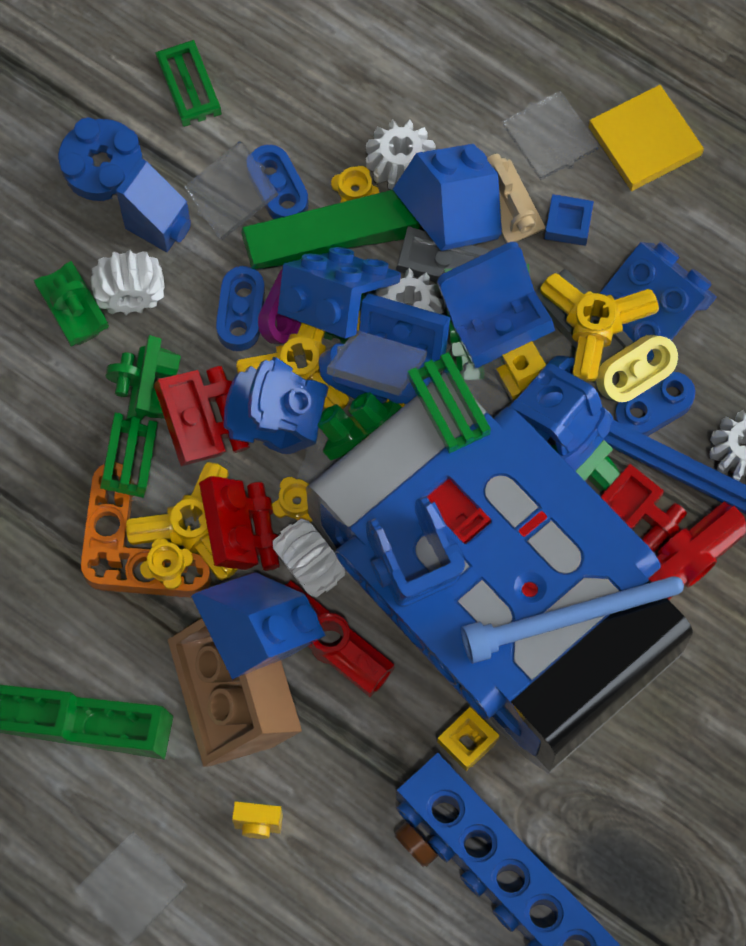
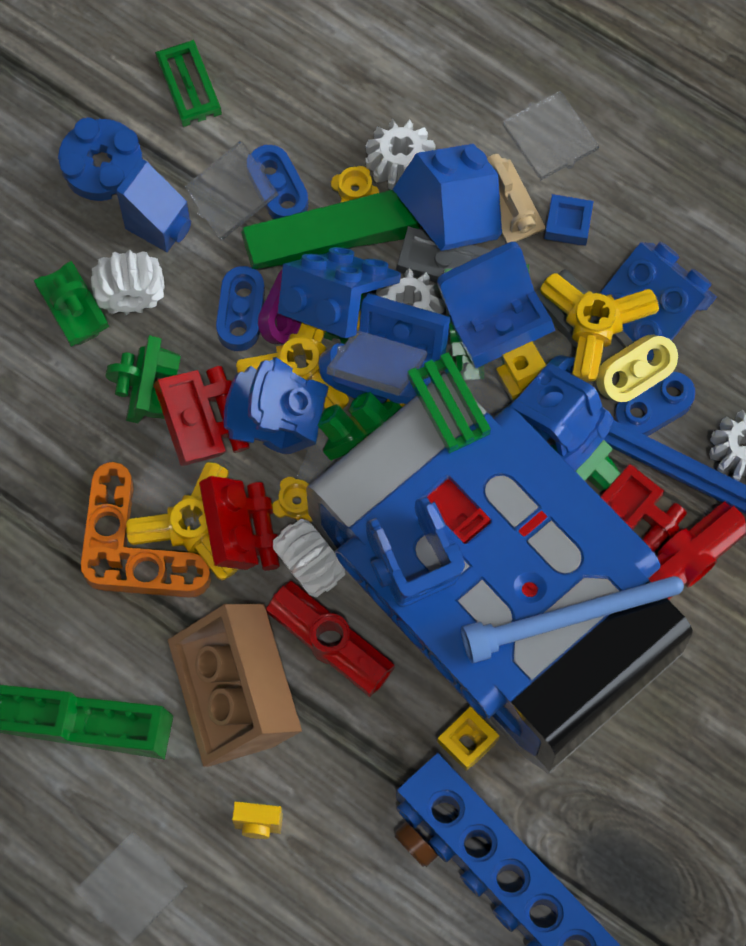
green tile [100,412,157,498] -> none
yellow plate [140,538,193,590] -> none
blue slope [191,572,326,679] -> none
yellow tile [588,85,704,192] -> none

